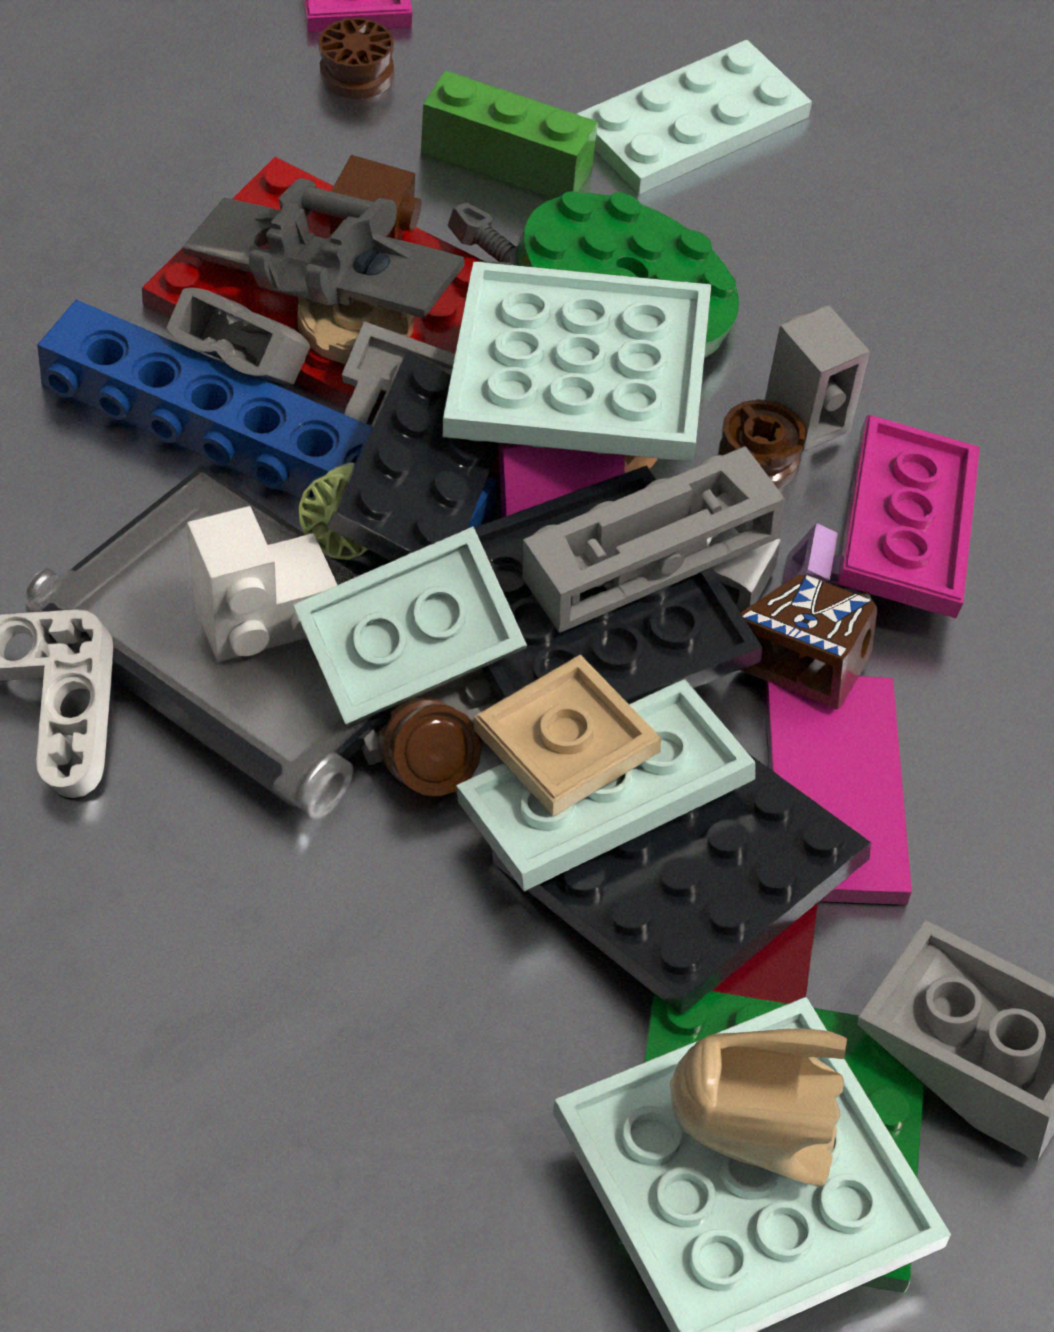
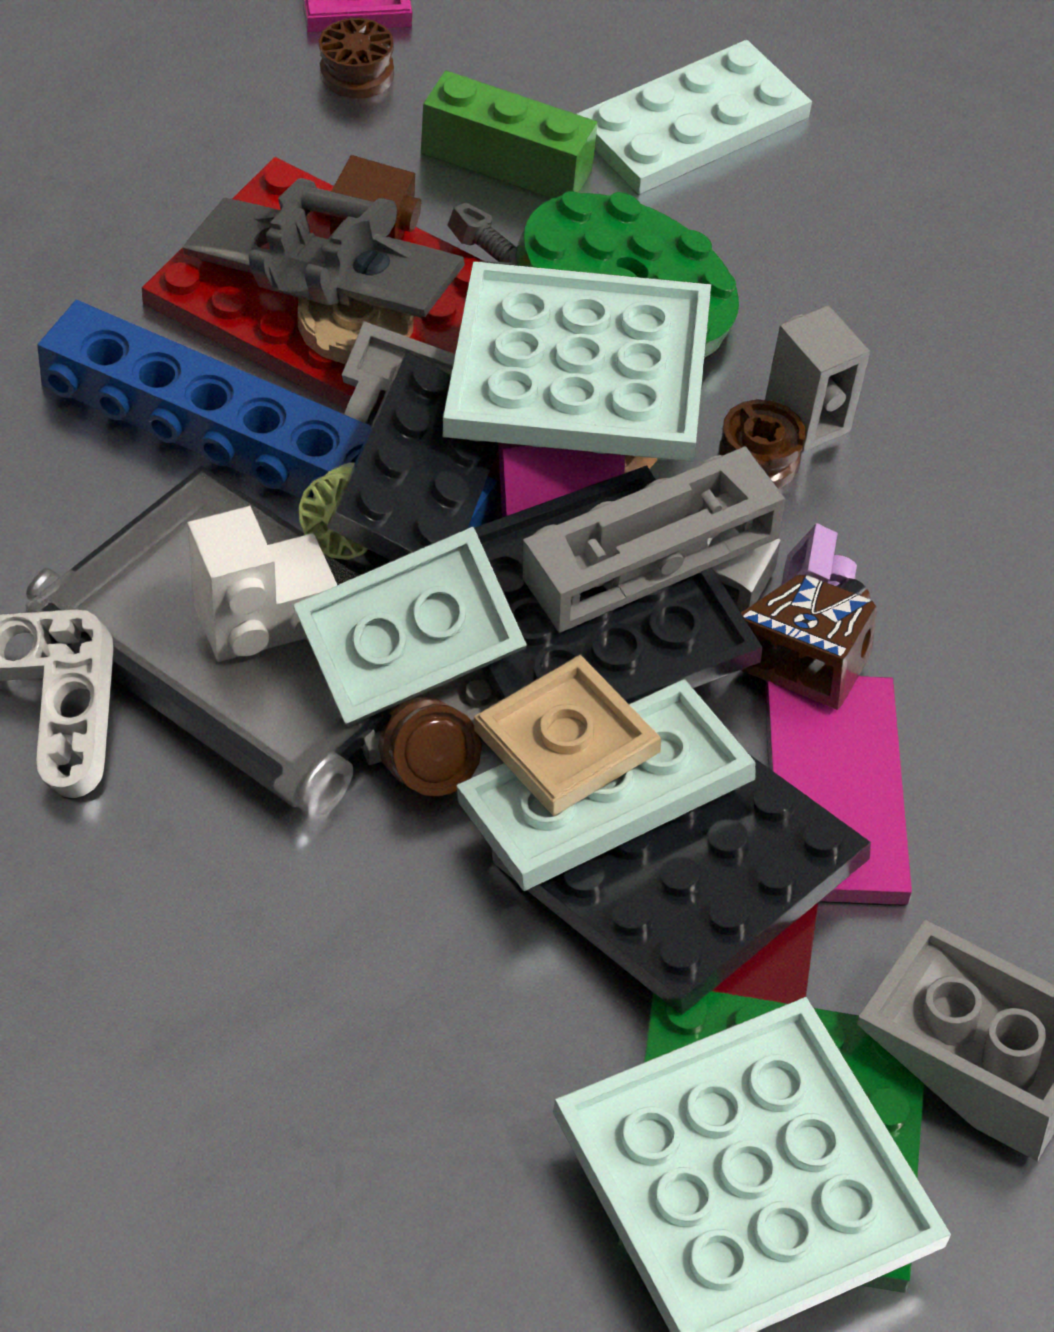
light grey brick [167,288,311,385] -> none
tan hair [670,1028,847,1186] -> none
dark pink tile [837,415,980,618] -> none

